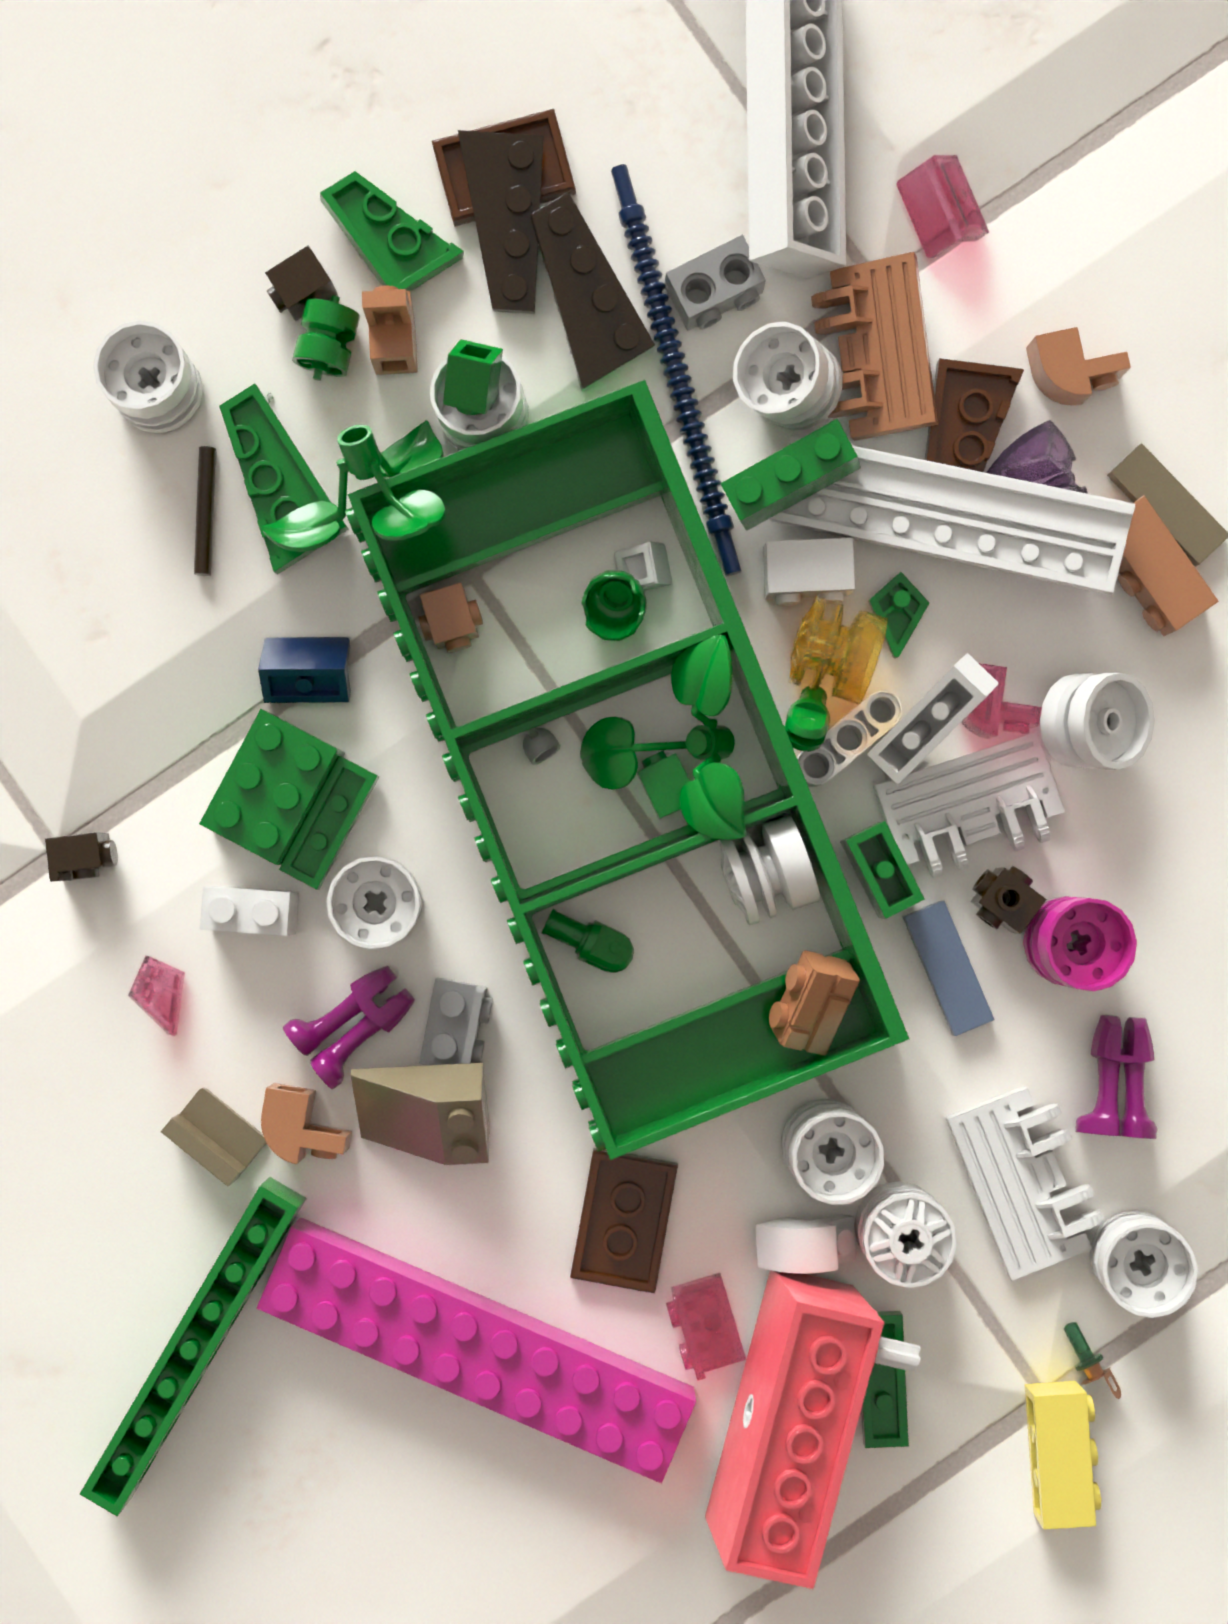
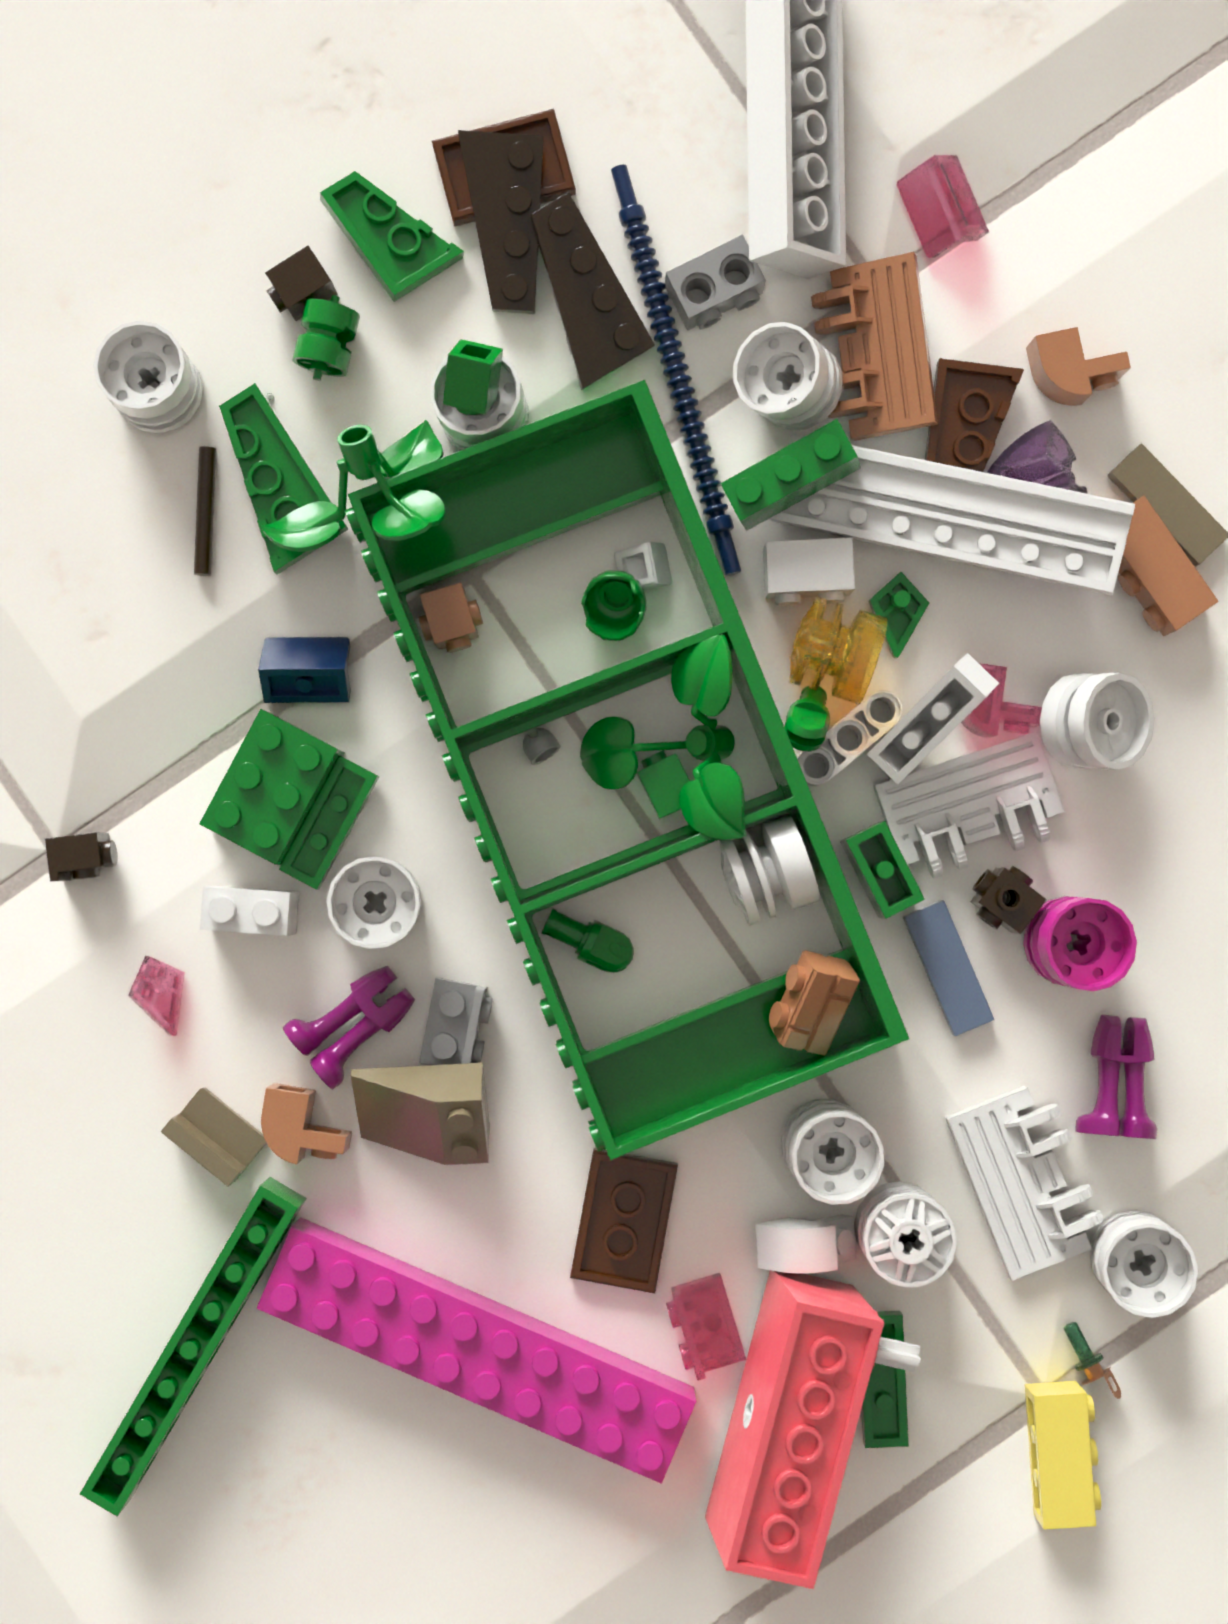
nougat brick [362,285,418,375] -> none

